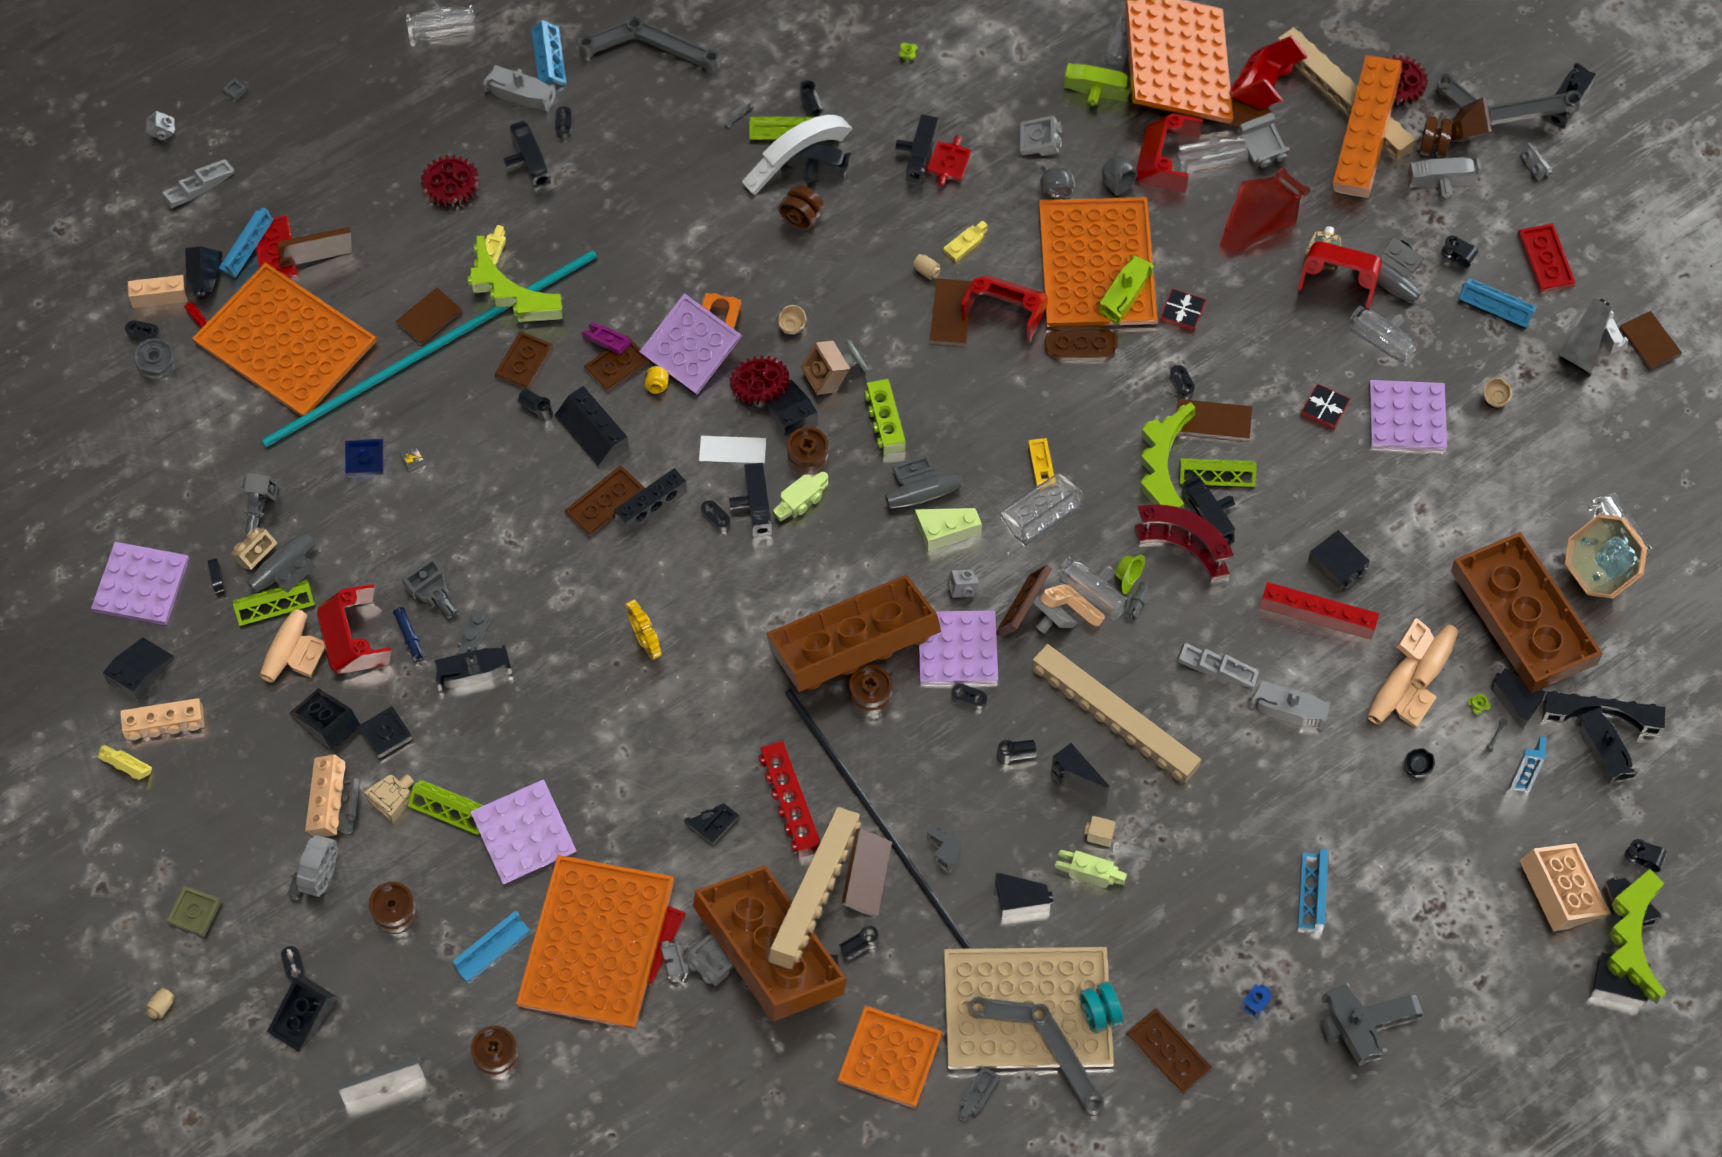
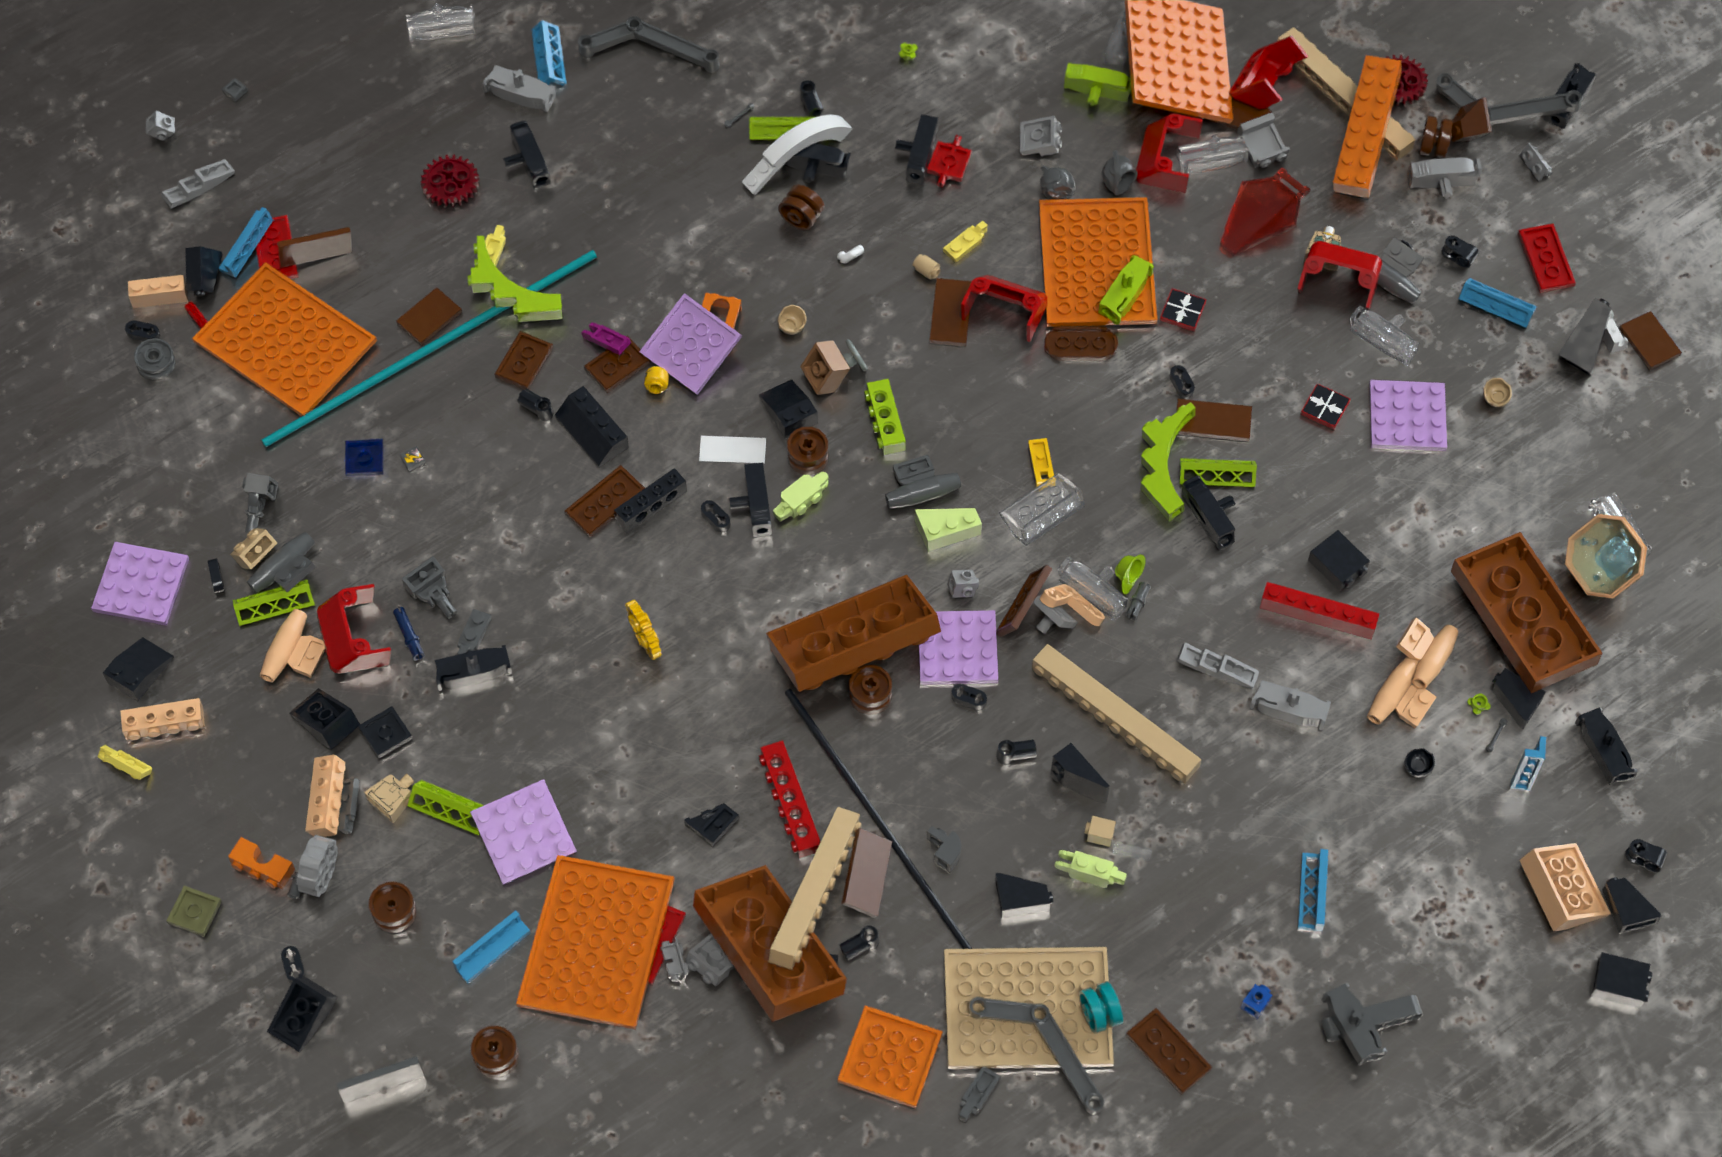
tan brick [145,988,174,1019] -> none
black beam [555,106,572,139] -> none
dark red gear [729,355,790,405] -> none
dark red fence [1135,504,1234,581] -> none
black arch [1542,691,1666,736] -> none
lime arch [1607,869,1666,1004] -> none
none -> orange arch [228,837,295,890]
none -> white arm [837,245,864,264]

